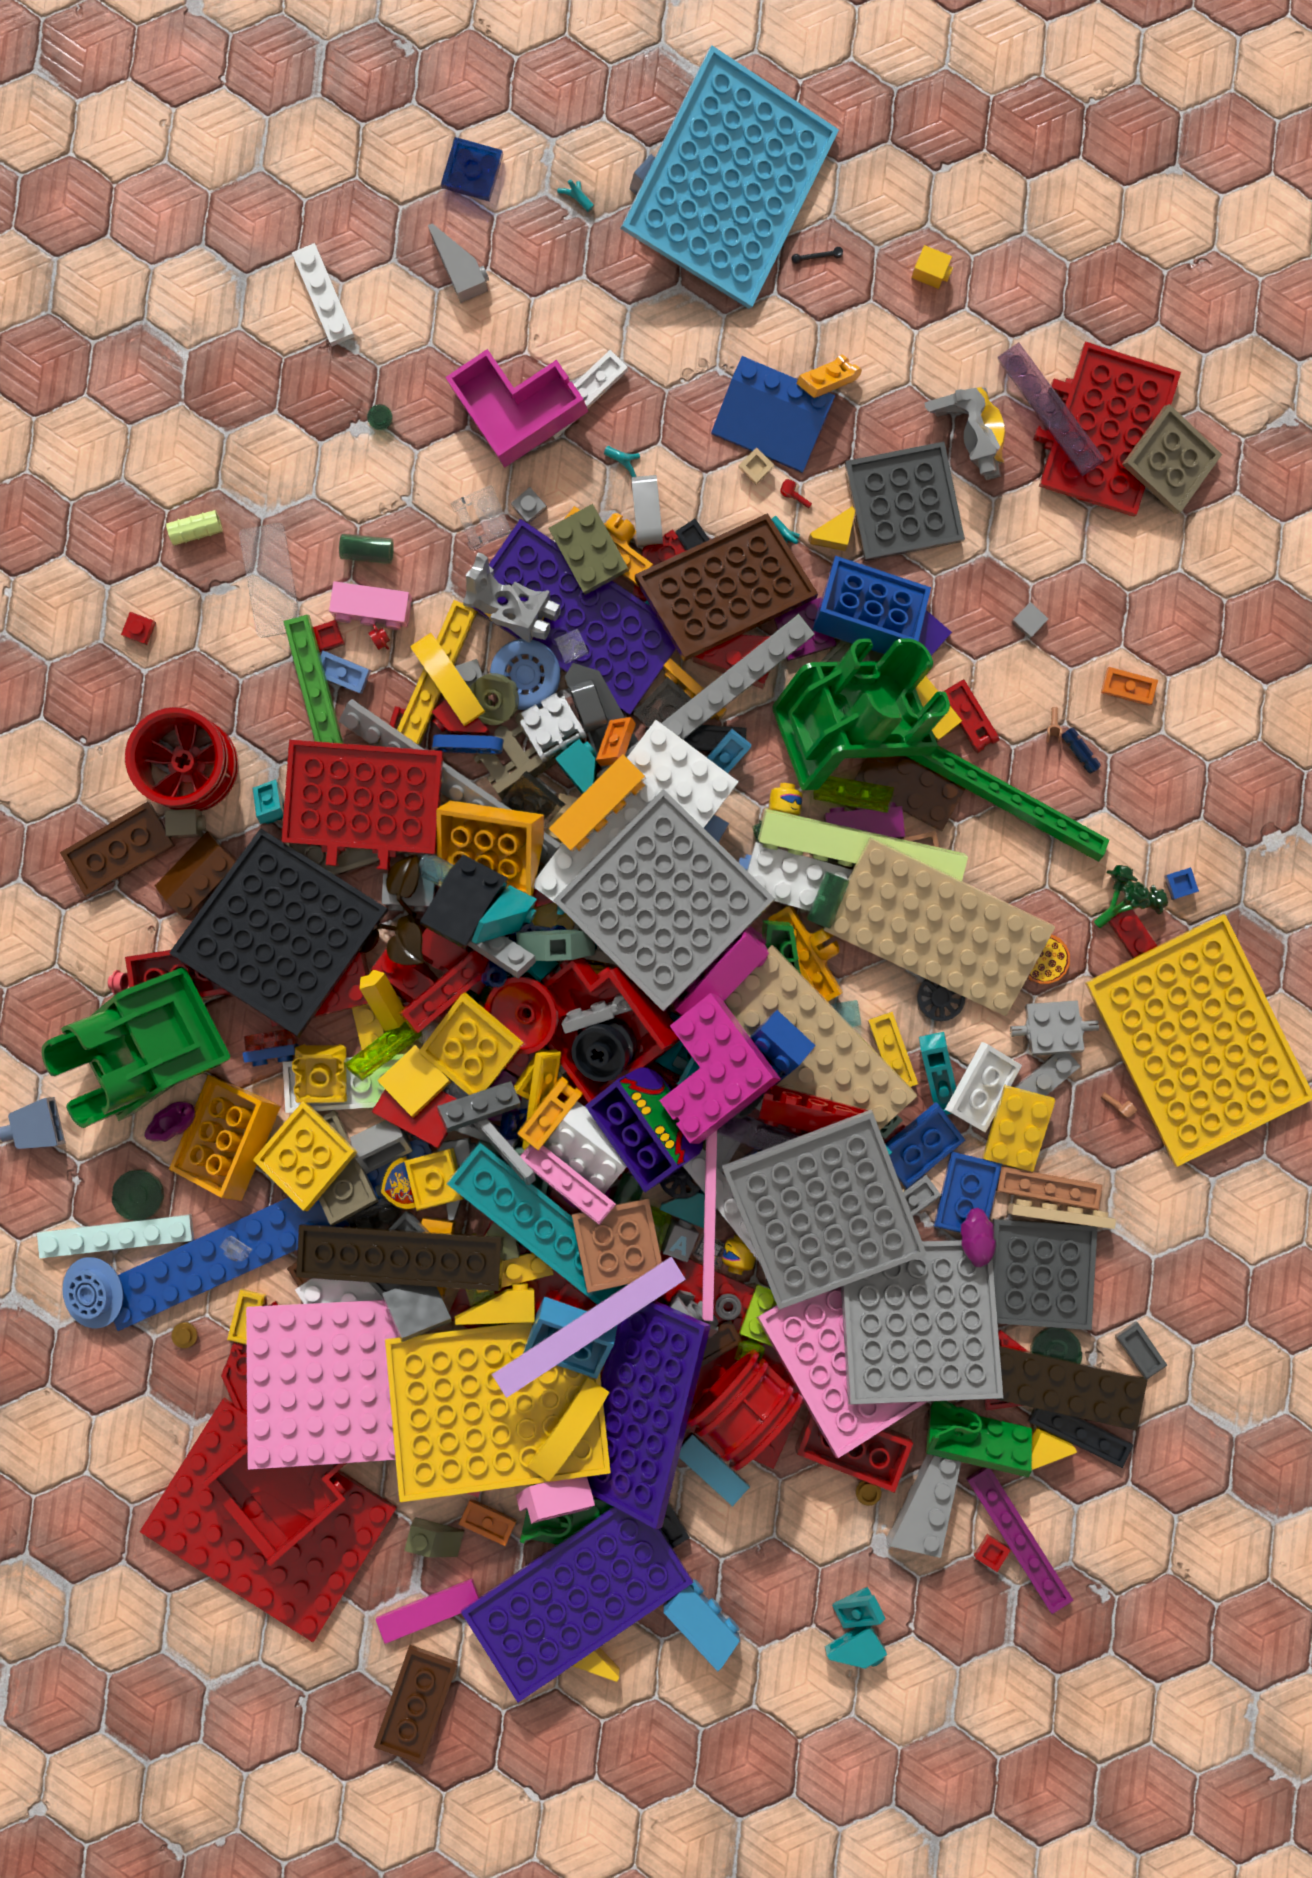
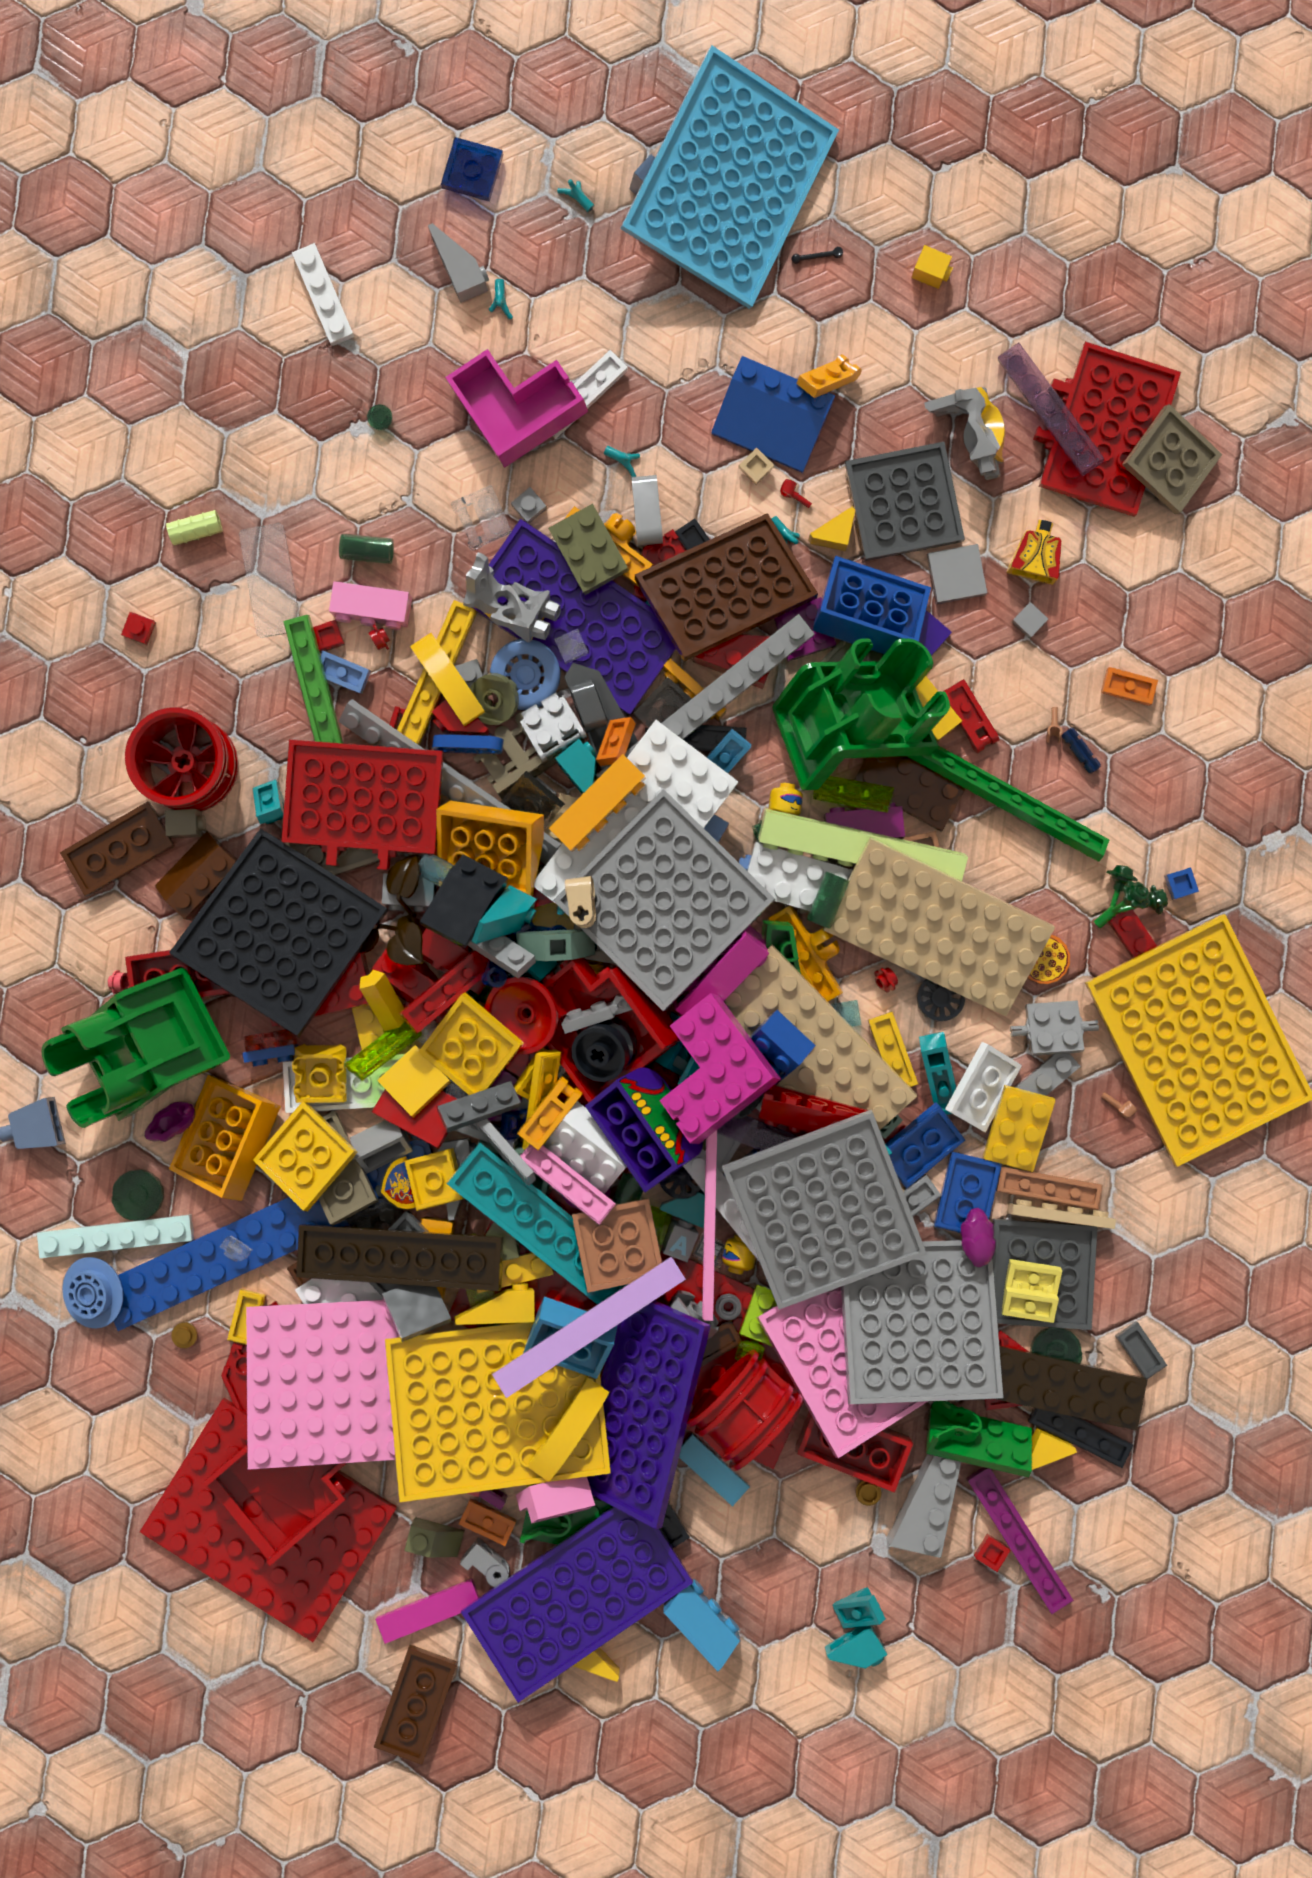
none -> light grey leg [460,1537,510,1587]
none -> magenta tile [479,1489,508,1510]
none -> teal bar [489,279,513,320]
none -> tan piece [565,876,596,929]
none -> red plate [874,967,898,993]
none -> light grey tile [927,544,987,604]
none -> light yellow slope [1002,1259,1062,1323]
none -> torso [1007,520,1062,585]

